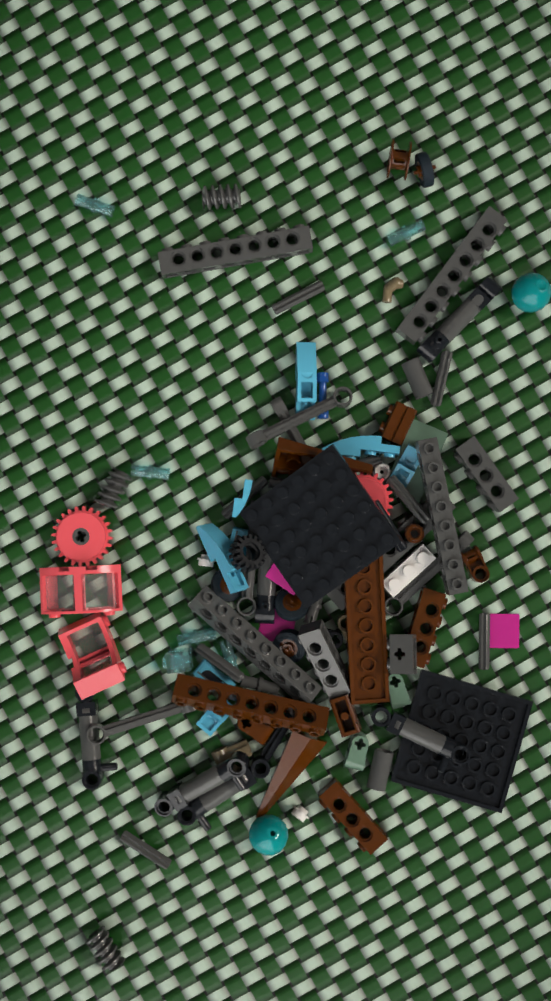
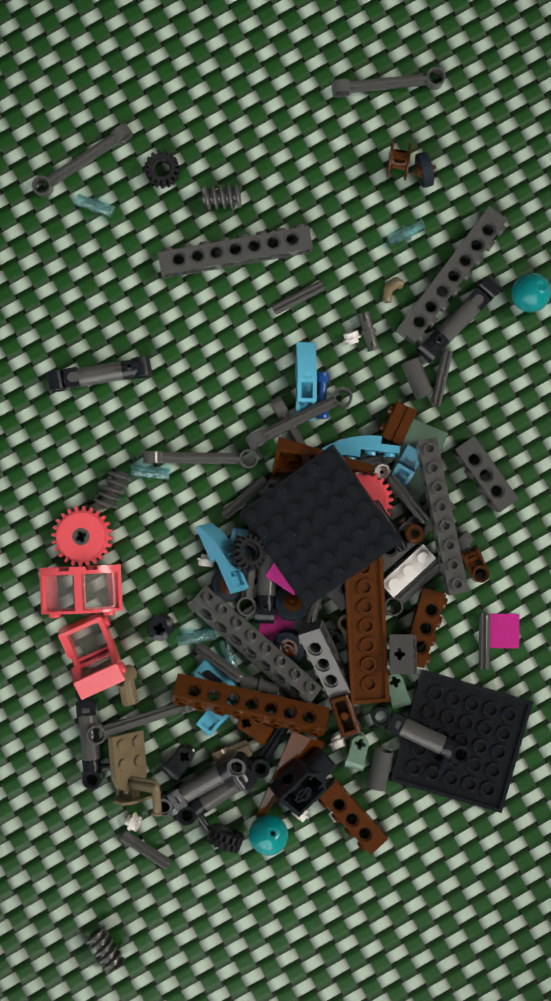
clear light blue brick [162,647,193,674] -> none
medium azure slope [232,479,253,517] -> none
none -> dark grey piece [32,124,133,198]
none -> piece [46,356,153,392]
none -> dark tan plate [108,729,163,816]
none -> dark tan piece [116,665,139,706]
none -> white plate [125,812,142,832]
none -> dark grey piece [143,449,258,469]
none -> black tyre [145,150,180,189]
none -> black piece [147,613,175,641]
none -> black piece [161,743,195,782]
none -> black tyre [206,823,244,853]
none -> black brick [268,747,337,817]
none -> white plate [328,735,347,751]
none -> dark grey piece [331,67,446,98]
none -> white plate [343,330,361,345]
none -> dark grey pin [358,312,380,352]

